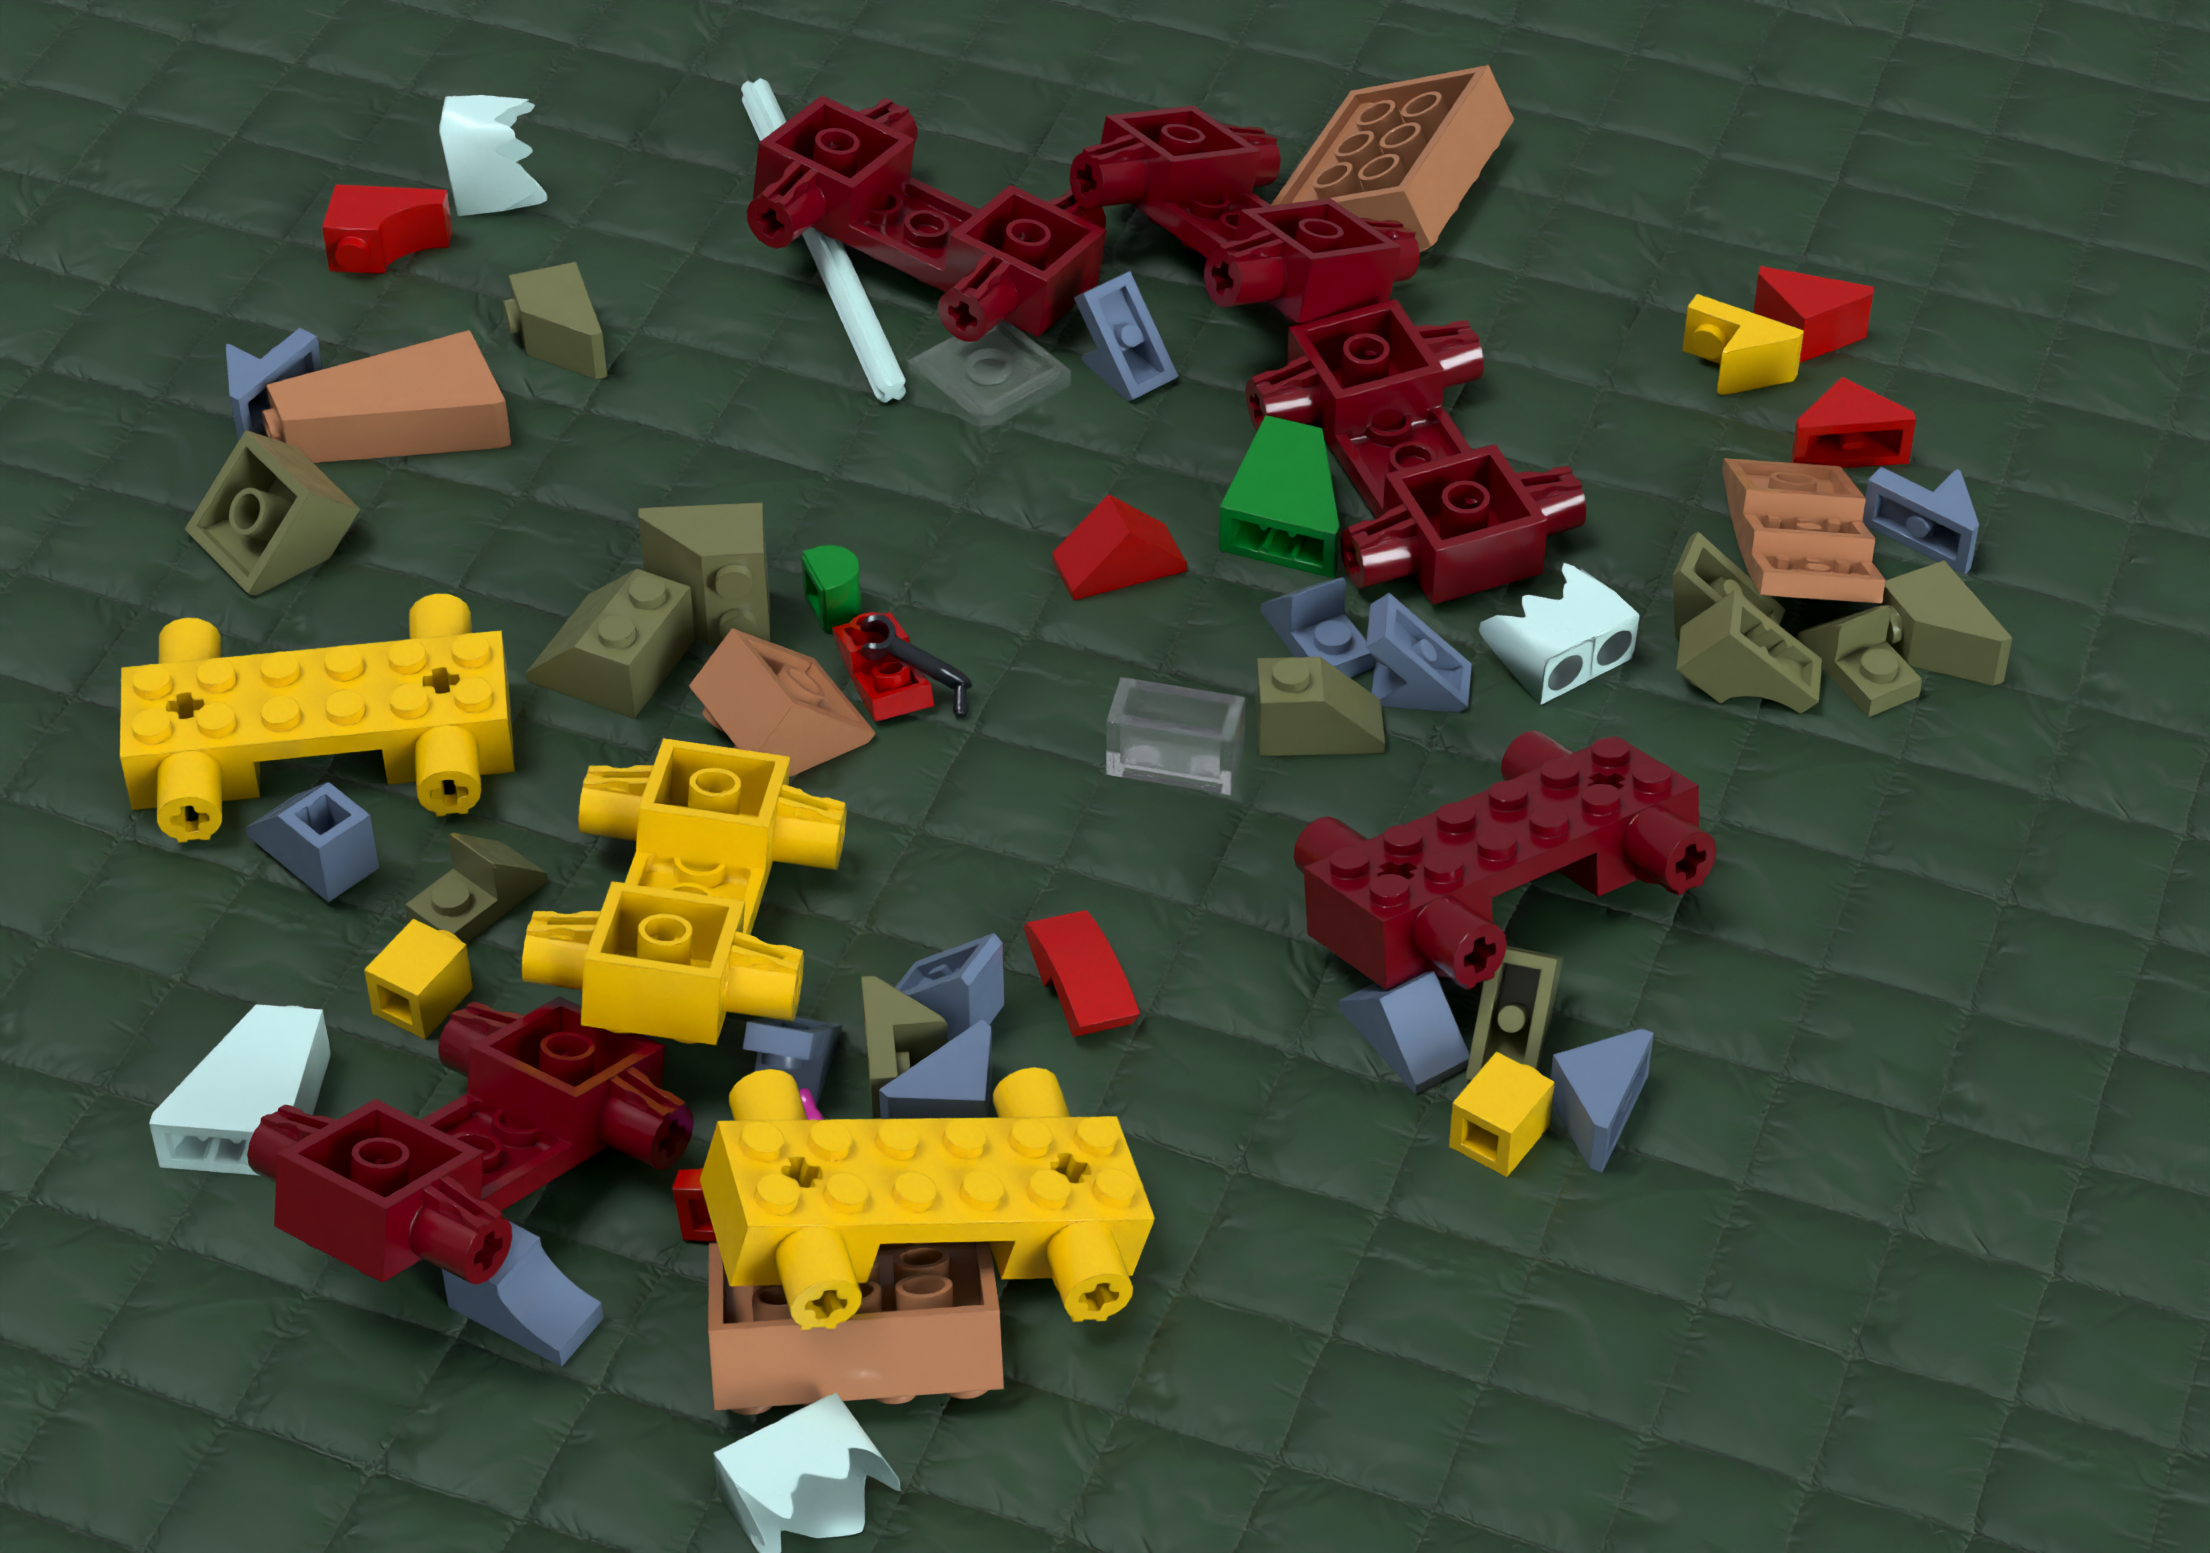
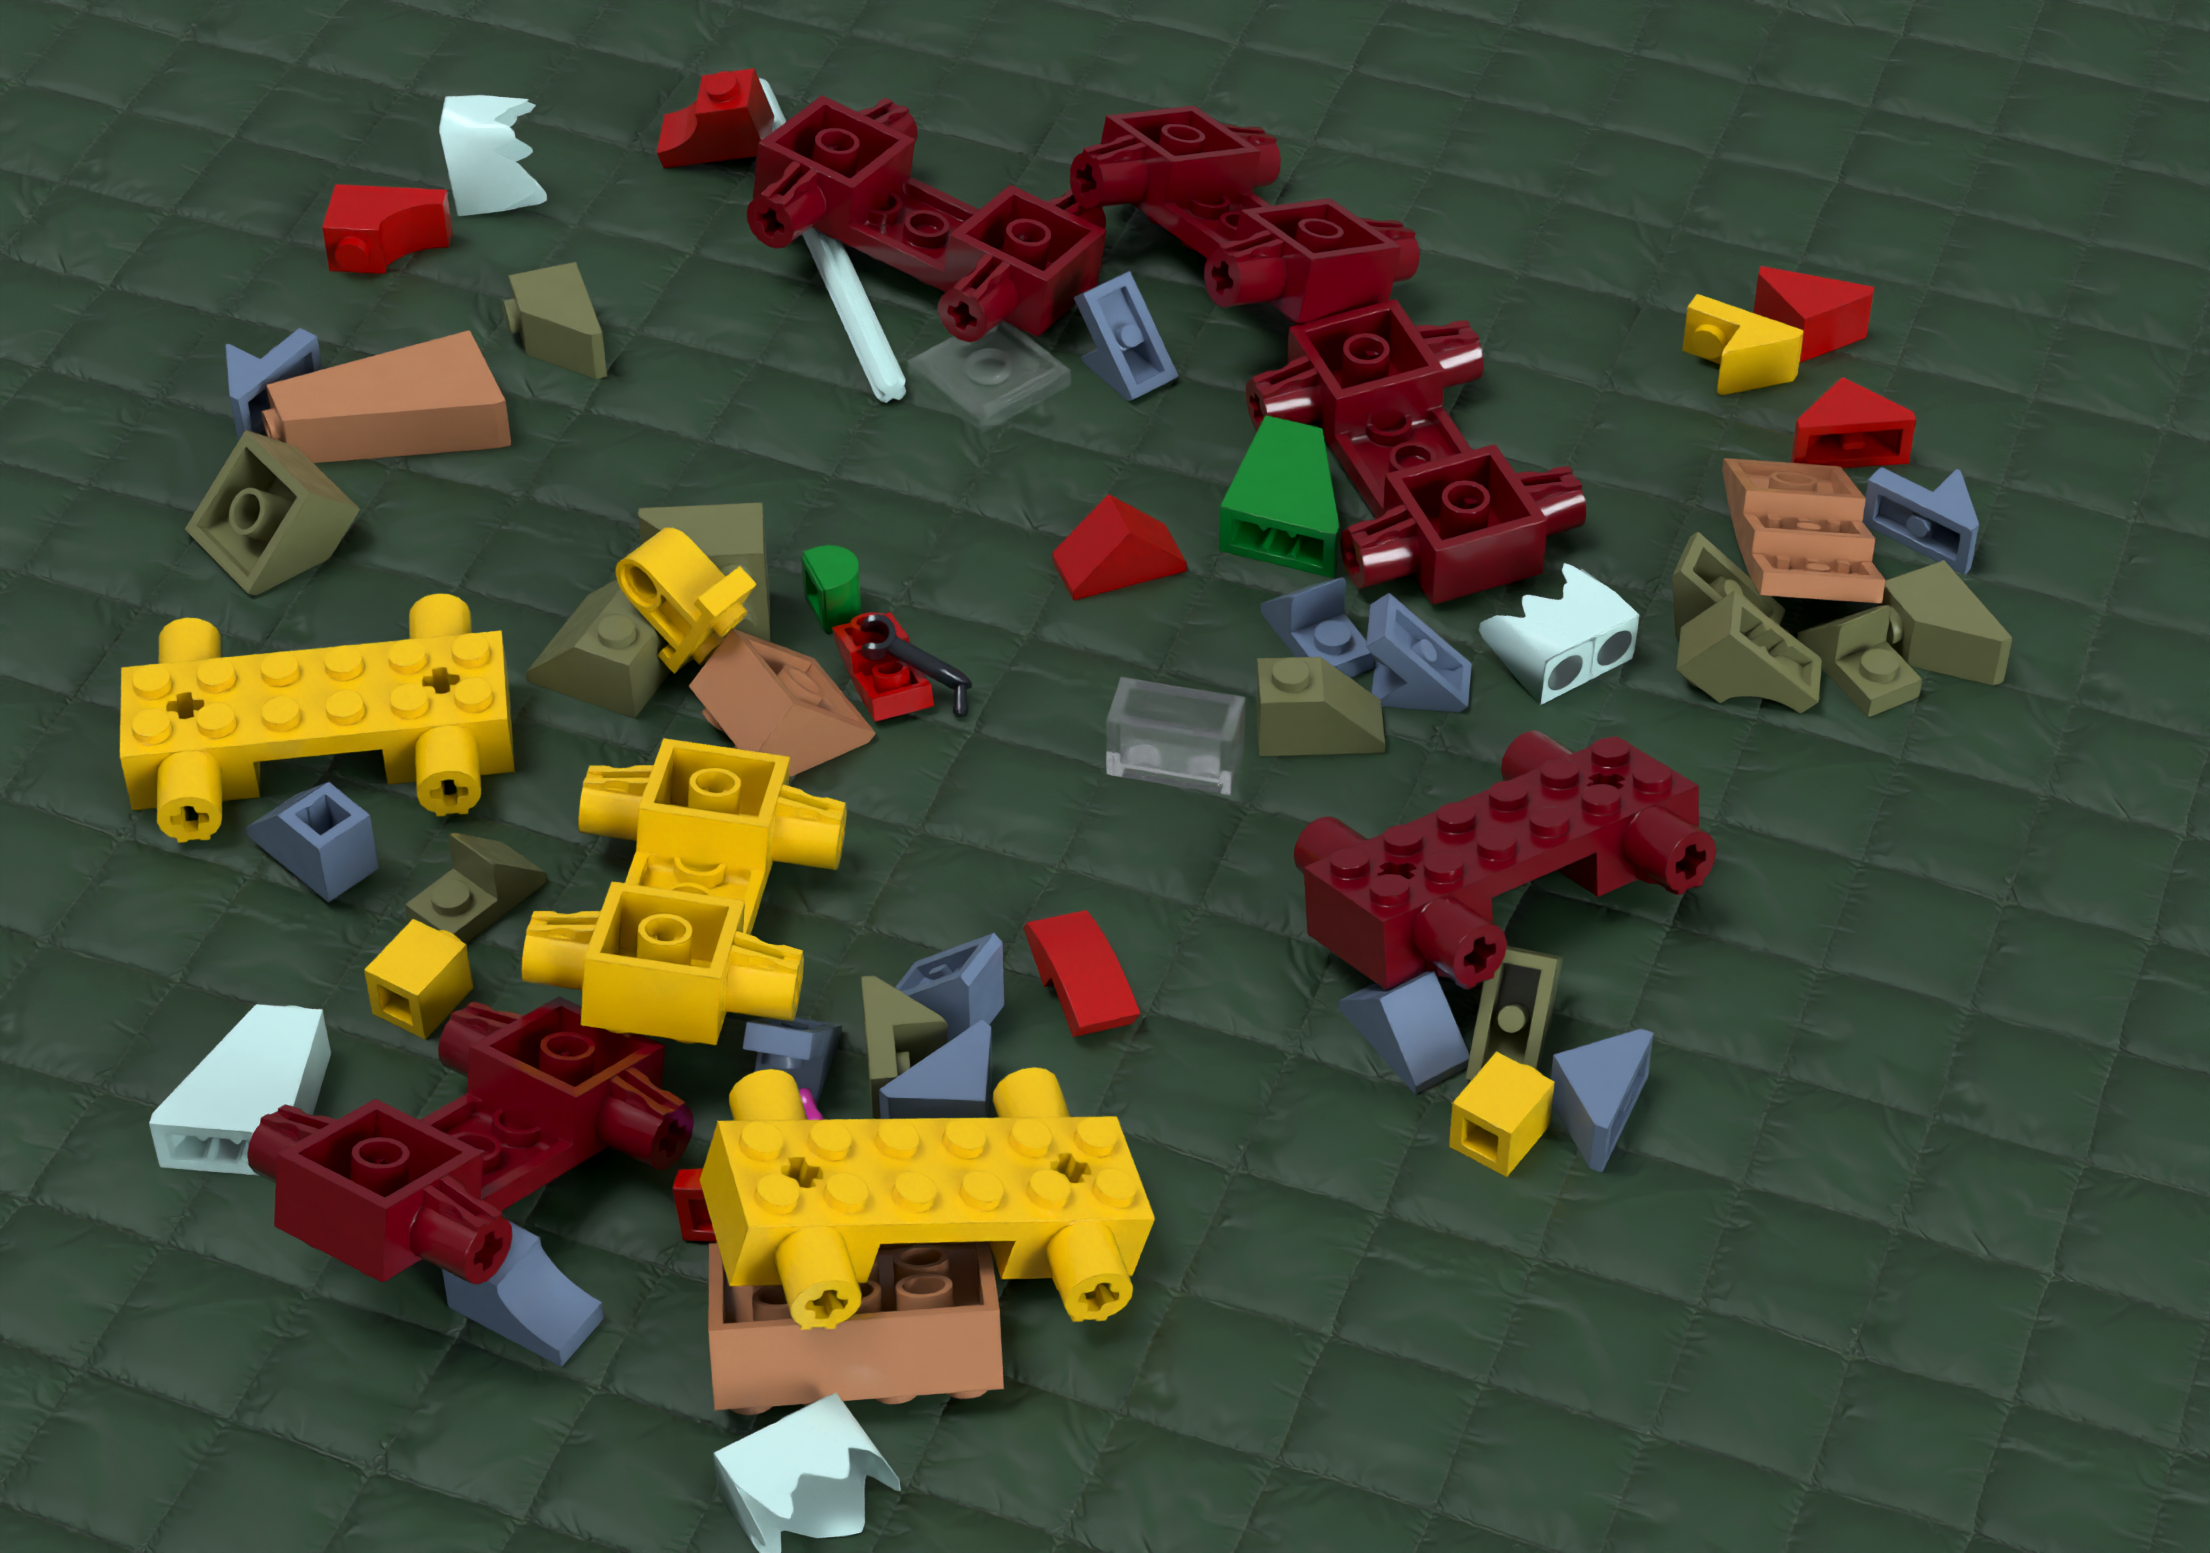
nougat slope [1271,65,1514,252] -> none
none -> yellow pin [615,527,757,674]
none -> red arch [657,68,775,168]

